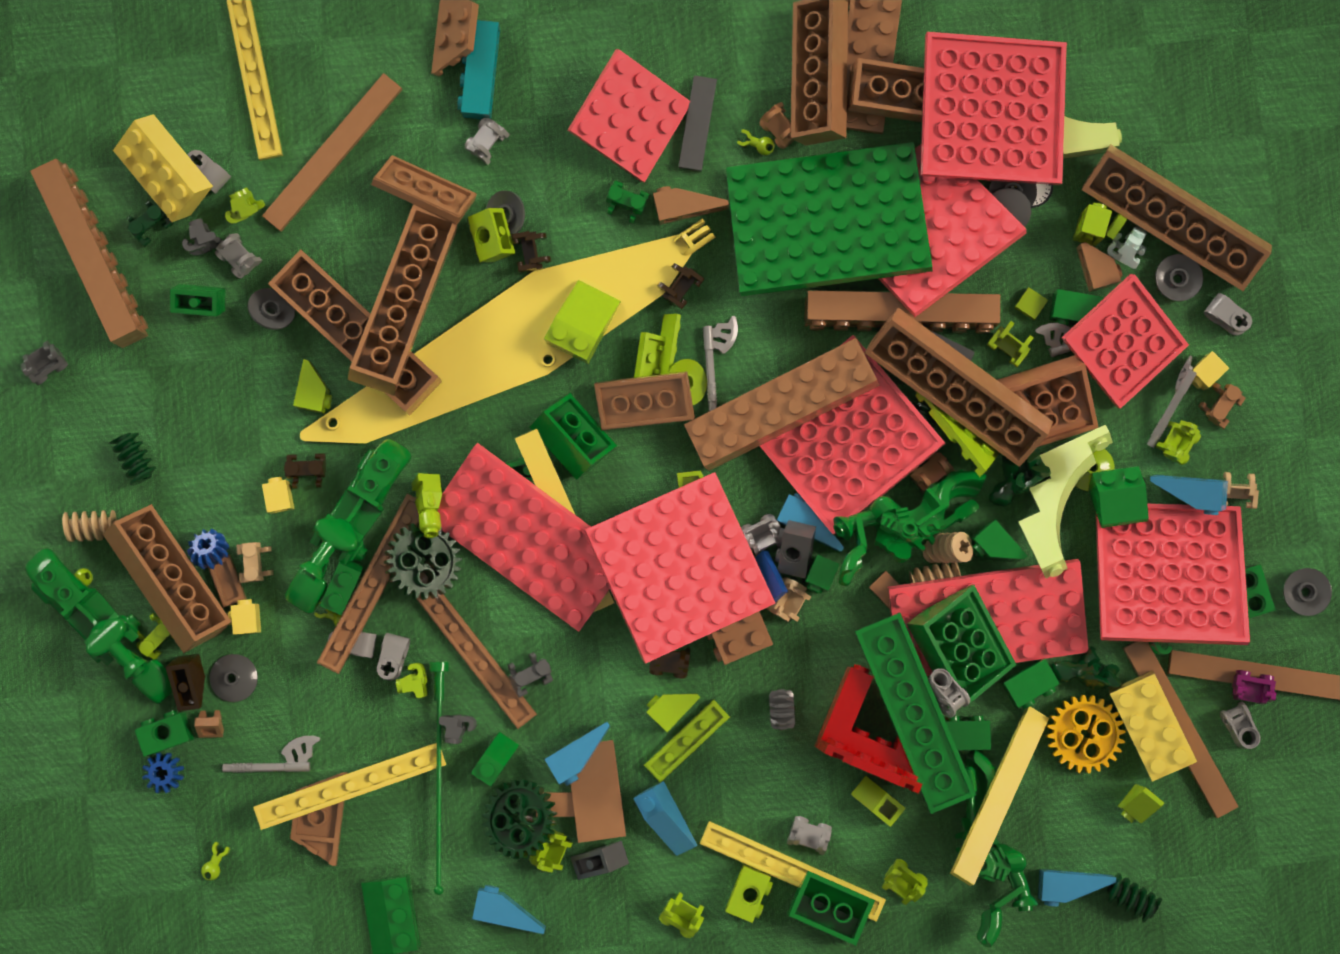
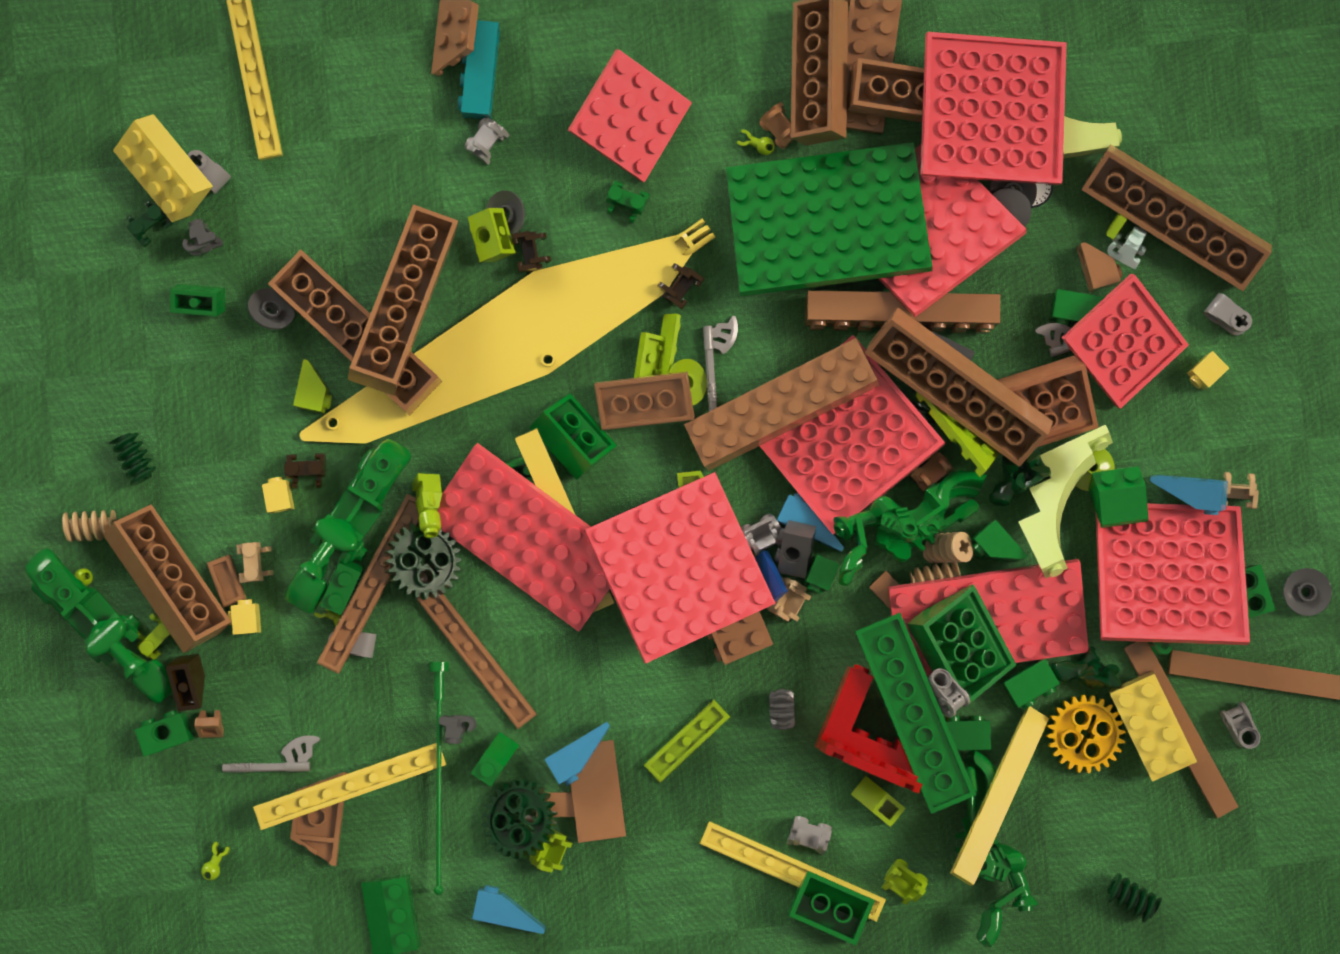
dark grey piece [21,341,68,385] -> none
medium nougat brick [30,159,148,348] -> none
blue gear [142,752,184,793] -> none
blue gear [187,529,230,570] -> none
dark grey dish [210,654,258,702] -> none
light grey piece [215,233,263,278] -> none
lime piece [225,187,265,223] -> none
medium nougat tile [262,73,402,232] -> none
medium nougat tile [371,155,477,224] -> none
light grey piece [377,633,410,680] -> none
lime piece [396,663,428,698] -> none
dark grey piece [508,652,553,698] -> none
lime slope [544,280,621,364] -> none
dark grey slope [570,841,629,880] -> none
dark azure slope [633,781,697,856] -> none
lime slope [646,693,700,732] -> none
dark brown piece [649,648,691,679] -> none
medium nougat slope [653,186,729,225] -> none
lime piece [659,892,704,938] -> none
dark grey tile [678,75,717,172] -> none
lime brick [725,864,773,923] -> none
lime piece [987,321,1034,367] -> none
lime tile [1014,287,1048,320] -> none
dark azure slope [1038,869,1116,906] -> none
lime brick [1073,203,1112,247] -> none
lime slope [1117,784,1164,823] -> none
light grey piece [1147,355,1197,448] -> none
dark grey dish [1155,254,1203,301] -> none
lime piece [1156,420,1201,465] -> none
medium nougat piece [1198,383,1246,430] -> none
magenta piece [1232,670,1276,705] -> none

